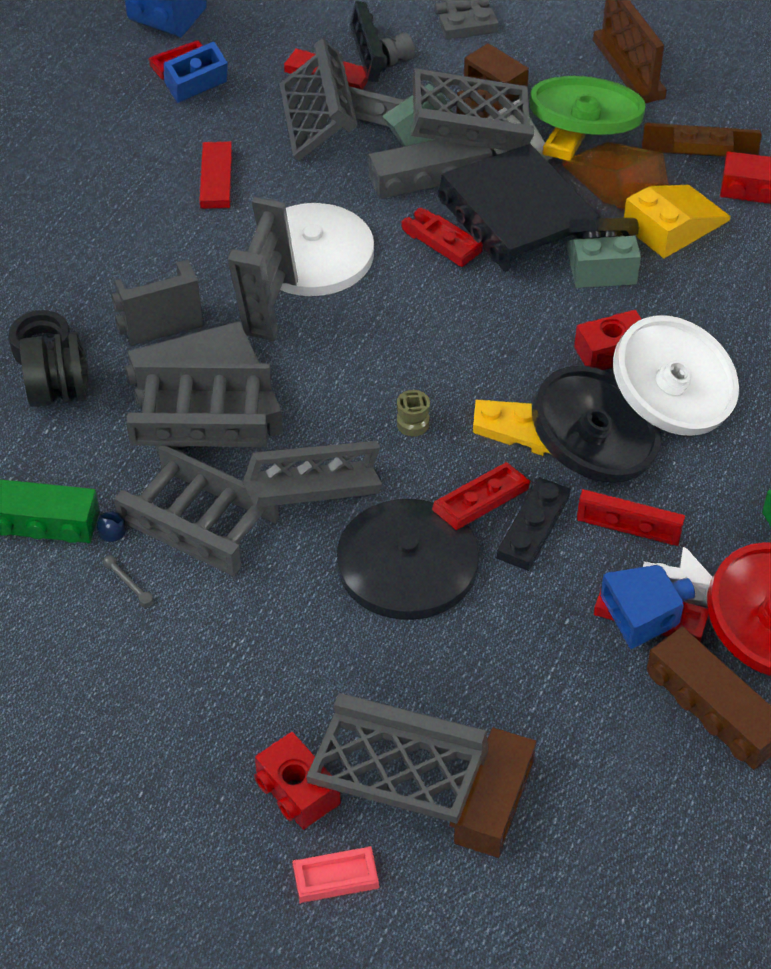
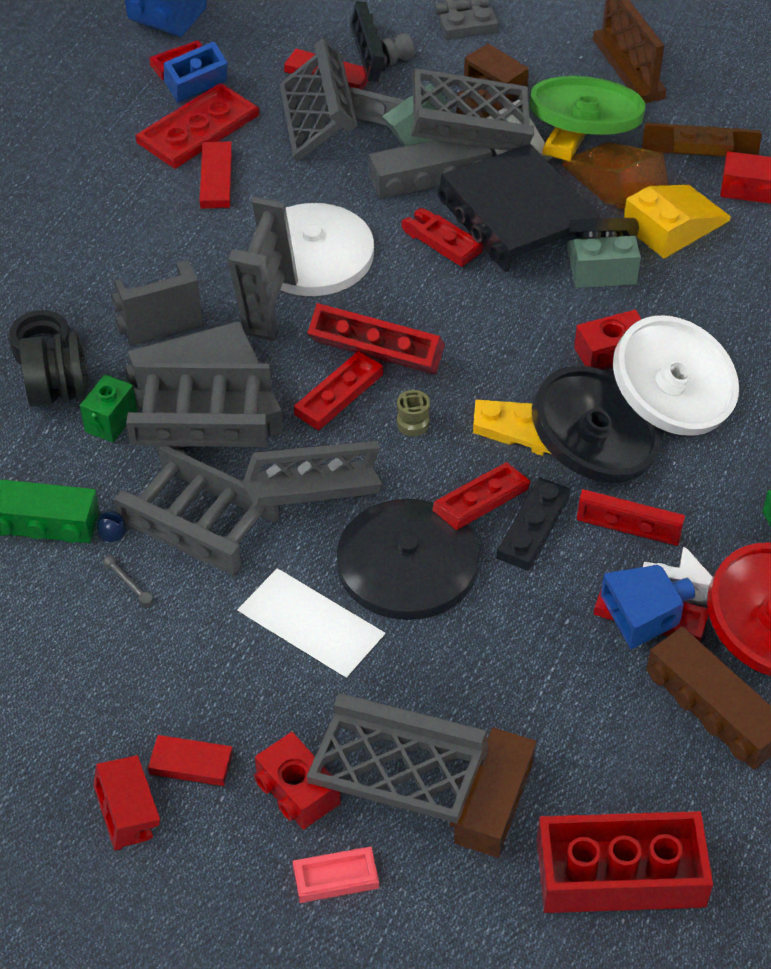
none -> green head [80,374,137,443]
none -> red hinge [93,755,160,851]
none -> red tile [135,83,260,169]
none -> red tile [148,735,233,786]
none -> white sticker [237,568,386,678]
none -> red plate [293,351,383,431]
none -> red brick [307,303,445,375]
none -> red brick [537,811,713,913]

